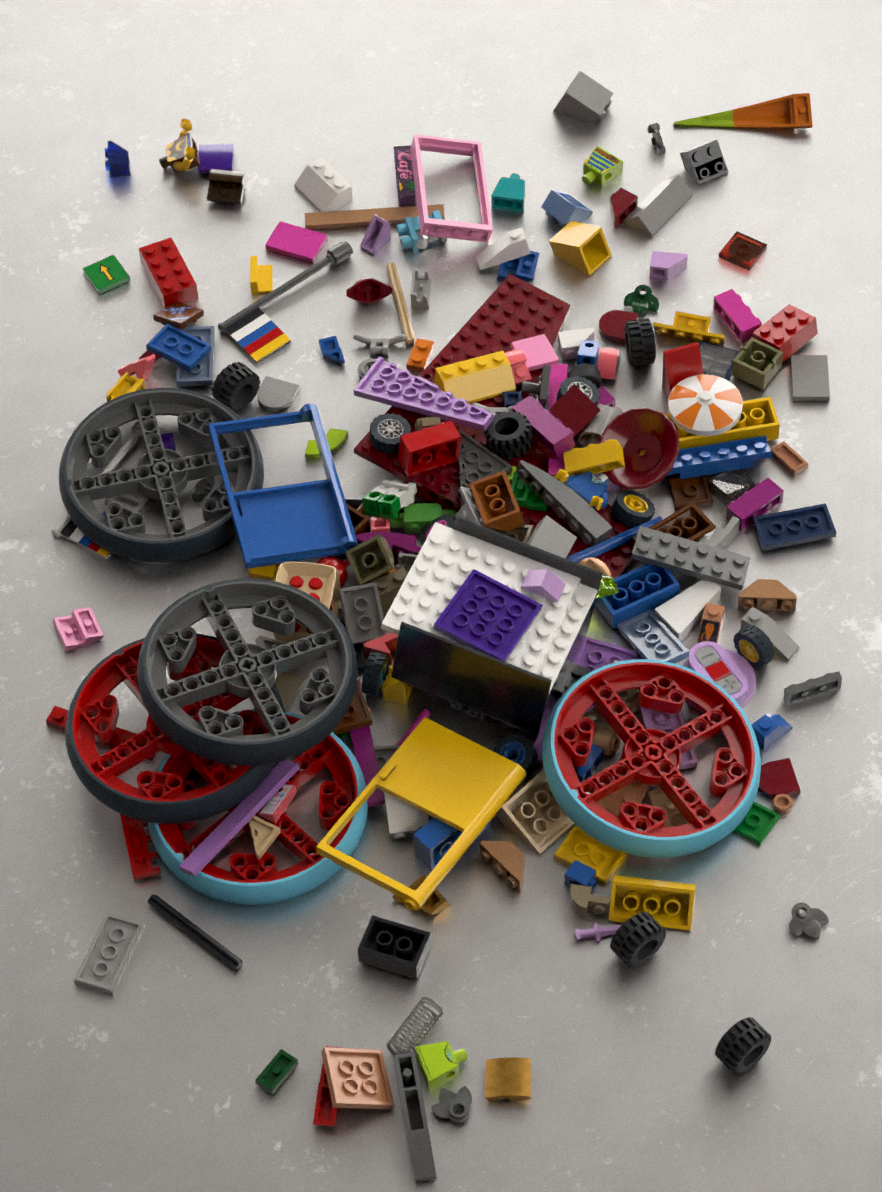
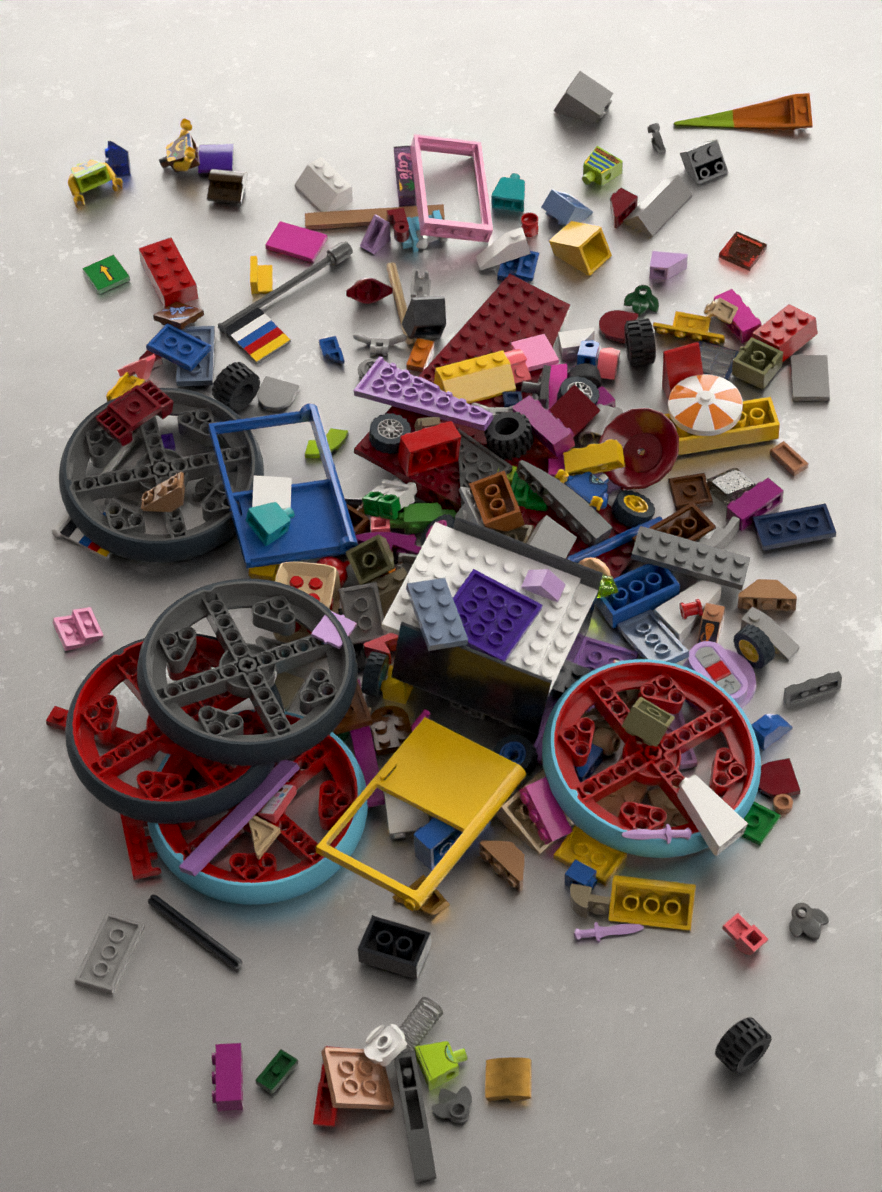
black tyre [610,912,666,968] -> none
blue slope [667,435,772,479] -> none
none -> torso [68,159,123,208]
none -> dark red plate [95,380,174,447]
none -> medium nougat slope [141,472,185,512]
none -> magenta brick [212,1043,243,1111]
none -> teal torso [245,502,295,546]
none -> white tile [252,476,292,510]
none -> lavender piece [311,611,357,649]
none -> white plate [364,1024,407,1066]
none -> reddish brown plate [370,706,412,756]
none -> dark red leg [387,207,409,242]
none -> black slope [402,296,446,339]
none -> sand blue plate [406,578,468,651]
none -> dark pink brick [519,777,573,845]
none -> red wheel [521,212,539,237]
none -> olive slope [622,697,675,747]
none -> lavender sword [622,824,692,844]
none -> white slope [677,774,748,856]
none -> red bush [679,599,703,620]
none -> tan bracket [703,298,738,324]
none -> coral brick [722,913,768,955]

